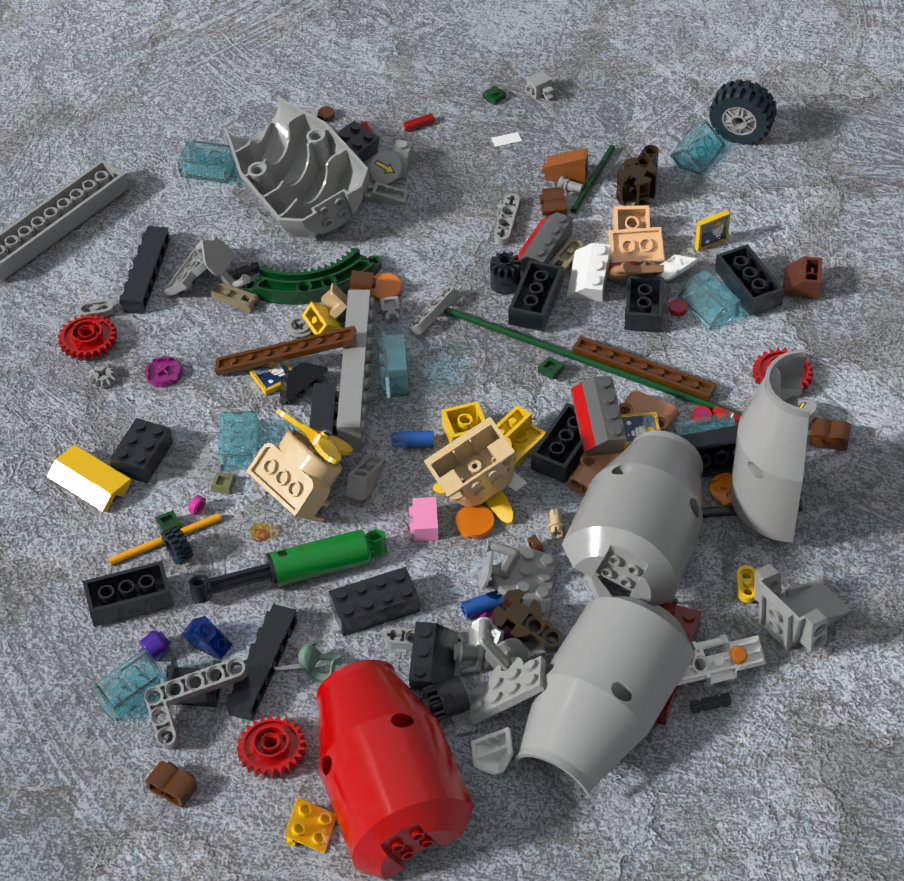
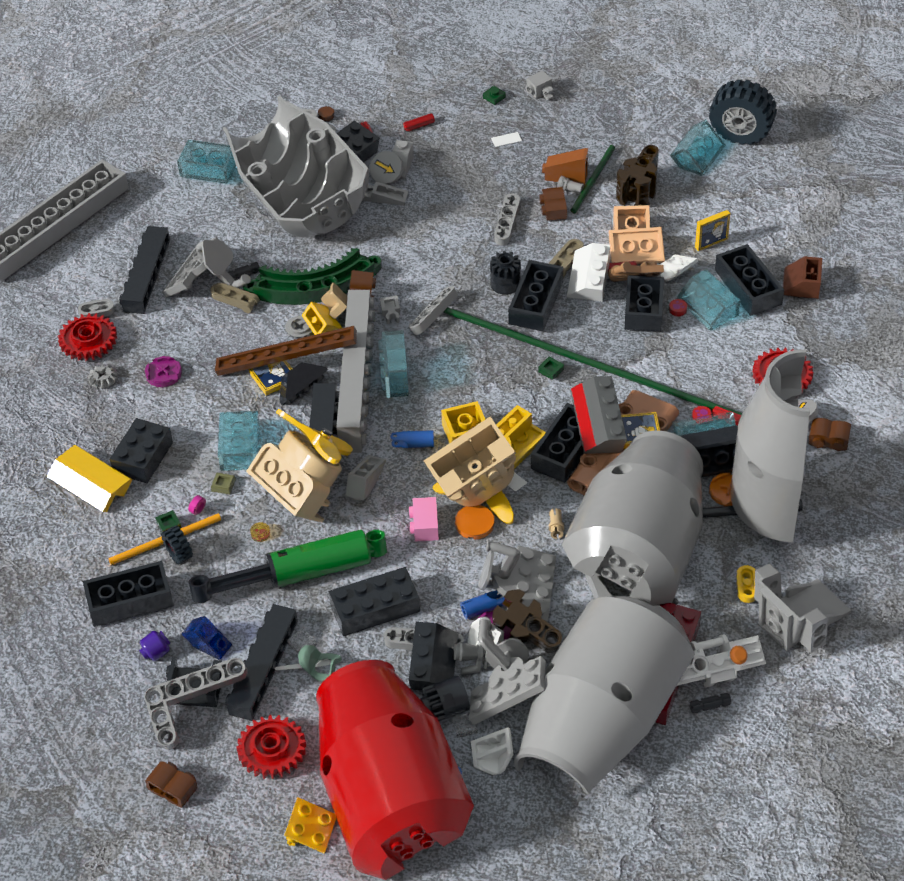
clear light blue slope [93,648,165,724] -> none
orange tile [371,273,402,302] -> none
dark grey slope [518,212,573,271] -> none
reddish brown tile [527,535,544,552] -> none
reddish brown plate [572,336,716,401] -> none

